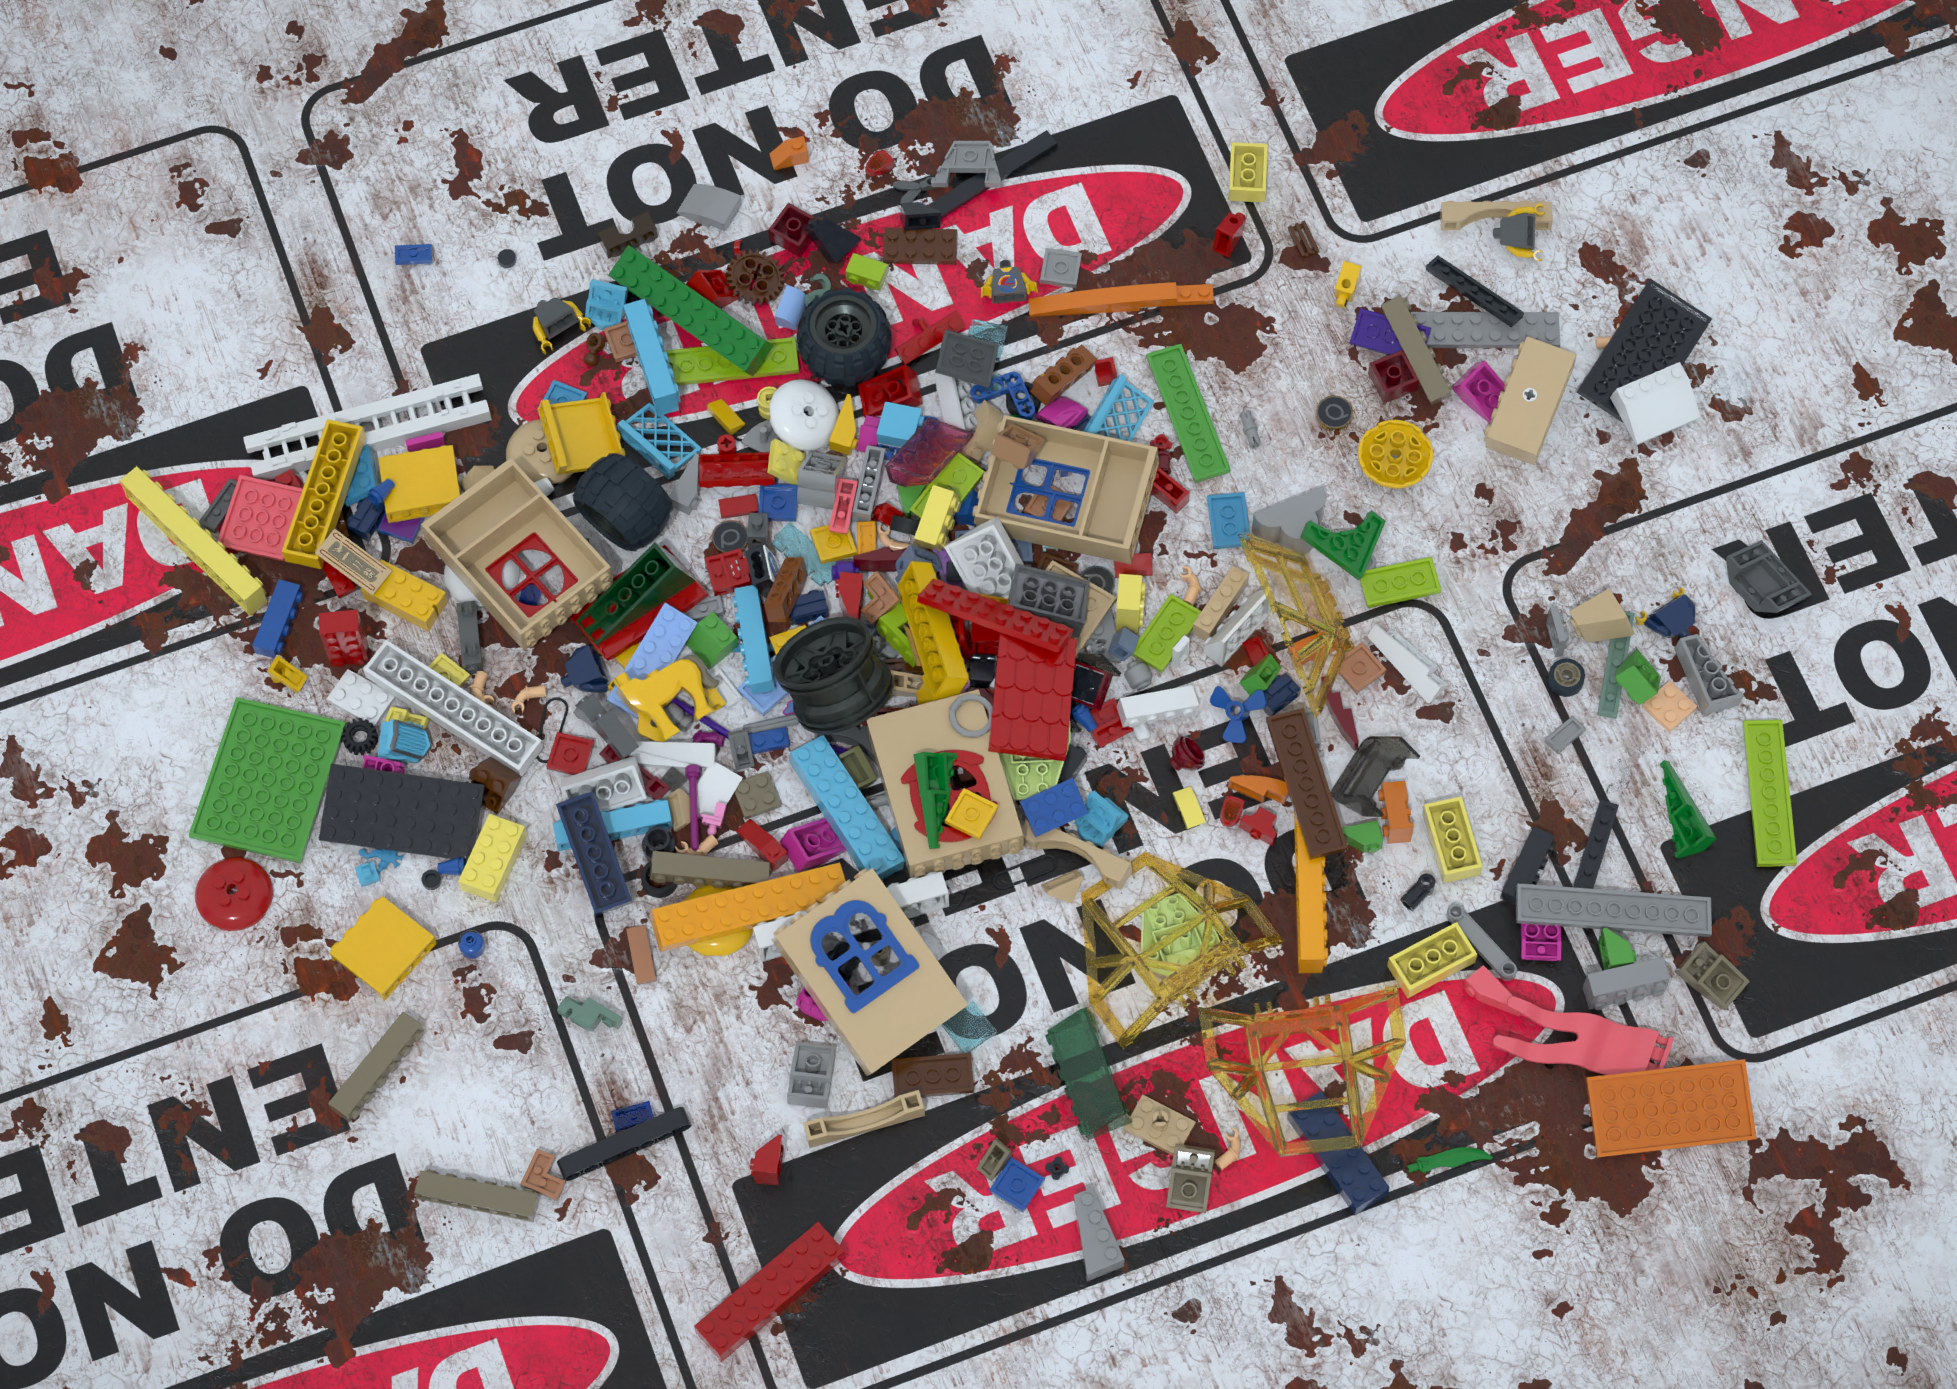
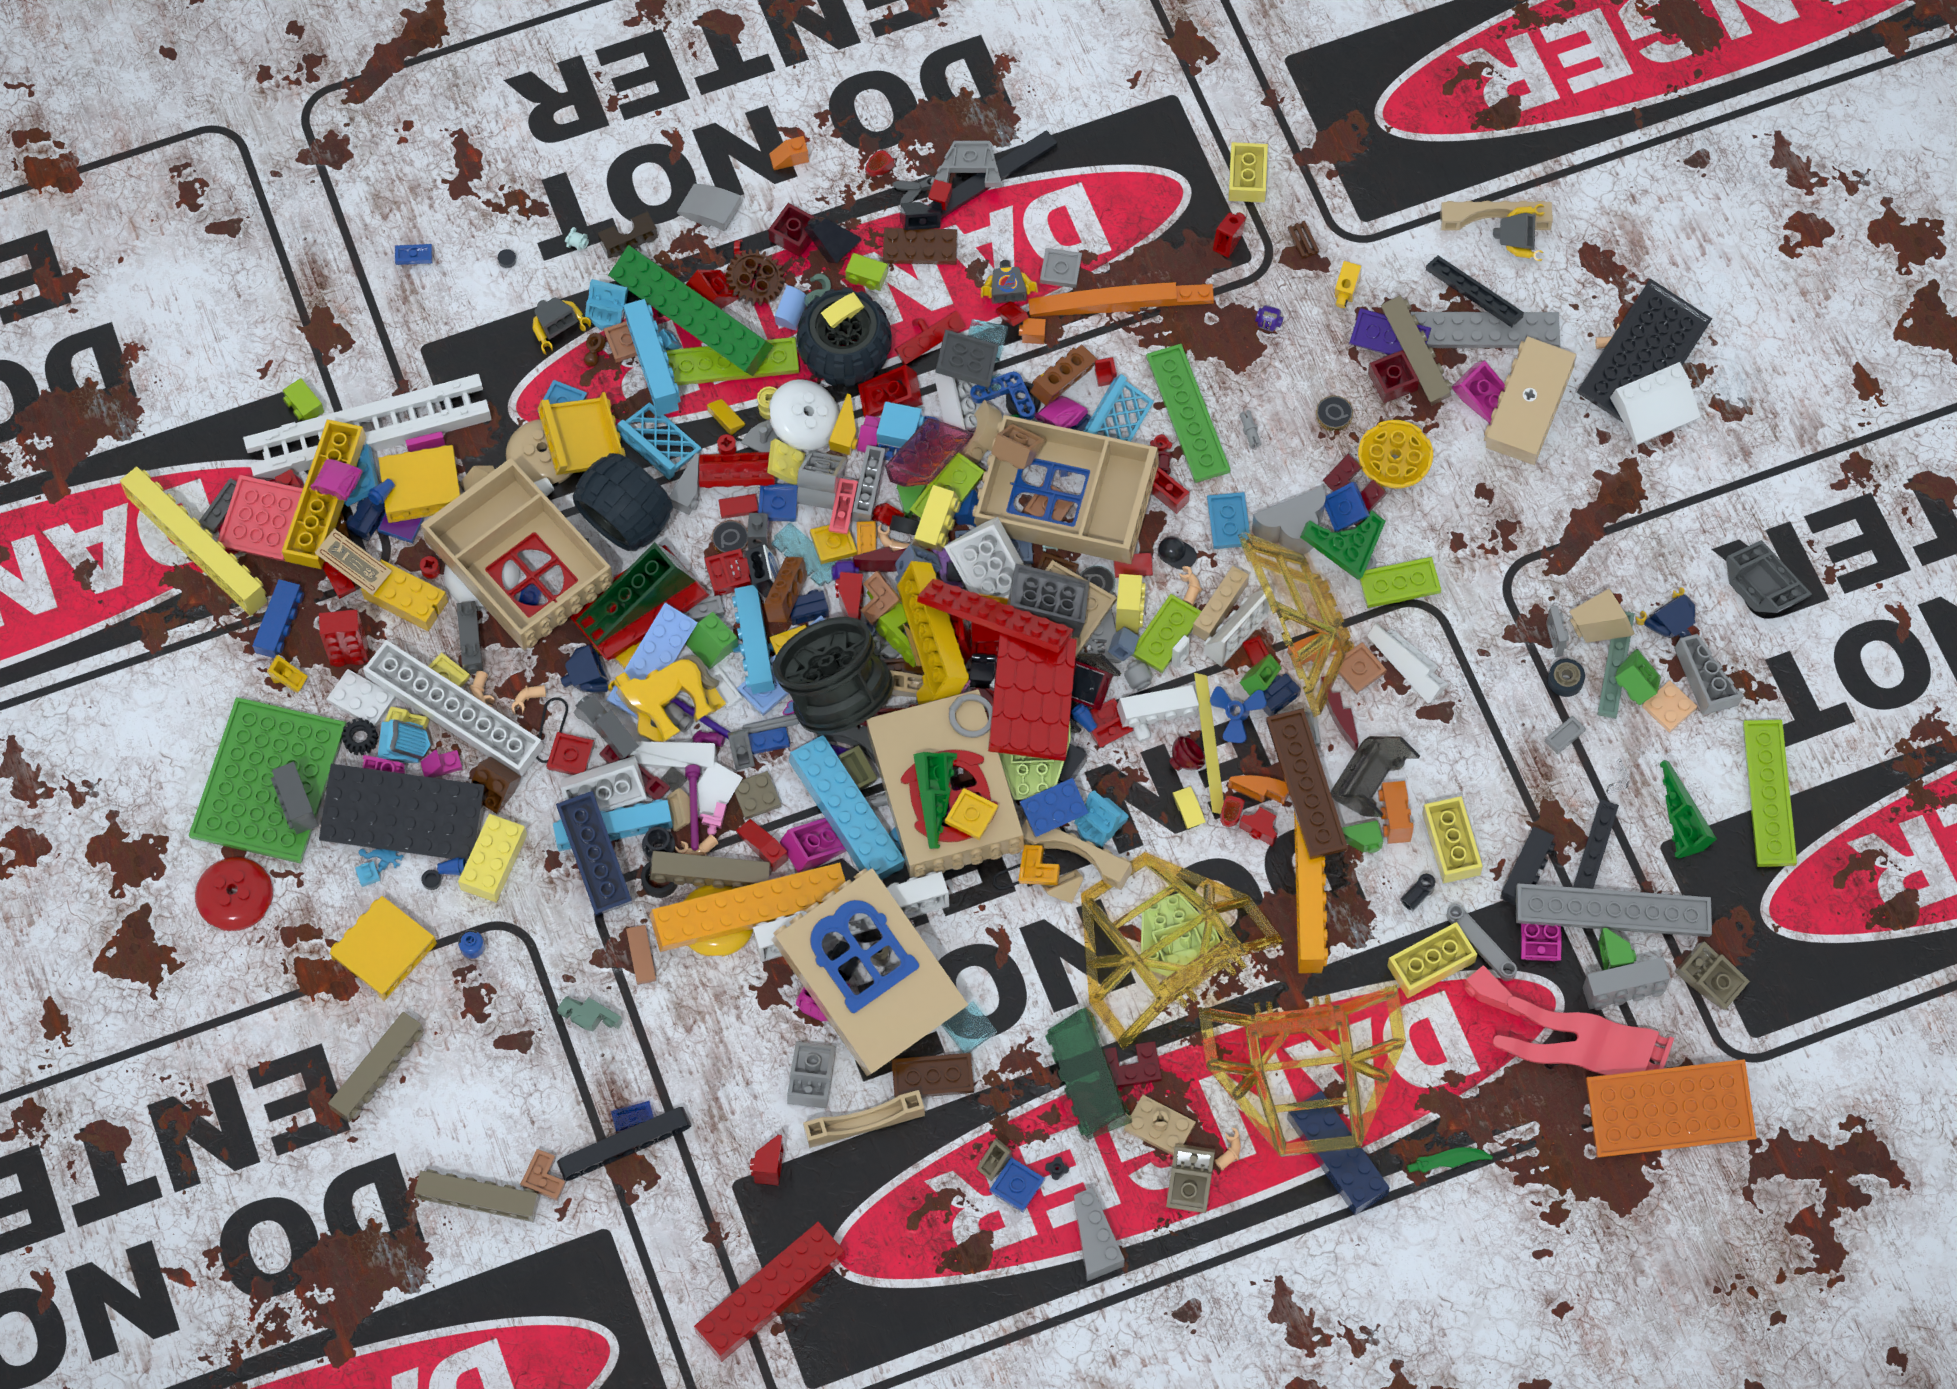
none -> dark grey brick [271,762,318,835]
none -> lime brick [283,378,324,421]
none -> dark pink slope [311,459,363,501]
none -> red wheel [420,556,440,579]
none -> dark pink slope [420,750,463,778]
none -> light aqua brick [565,227,589,251]
none -> medium azure tile [658,329,681,351]
none -> light yellow slope [821,292,864,329]
none -> red panel [928,179,952,211]
none -> red tile [996,301,1029,326]
none -> light orange plate [1018,845,1060,885]
none -> orange brick [1019,318,1046,344]
none -> dark red plate [1096,1041,1162,1090]
none -> black cap [1158,536,1197,570]
none -> light yellow sticker [1194,673,1224,814]
none -> dark purple head [1255,305,1284,332]
none -> dark red plate [1322,454,1388,512]
none -> blue plate [1325,482,1370,532]

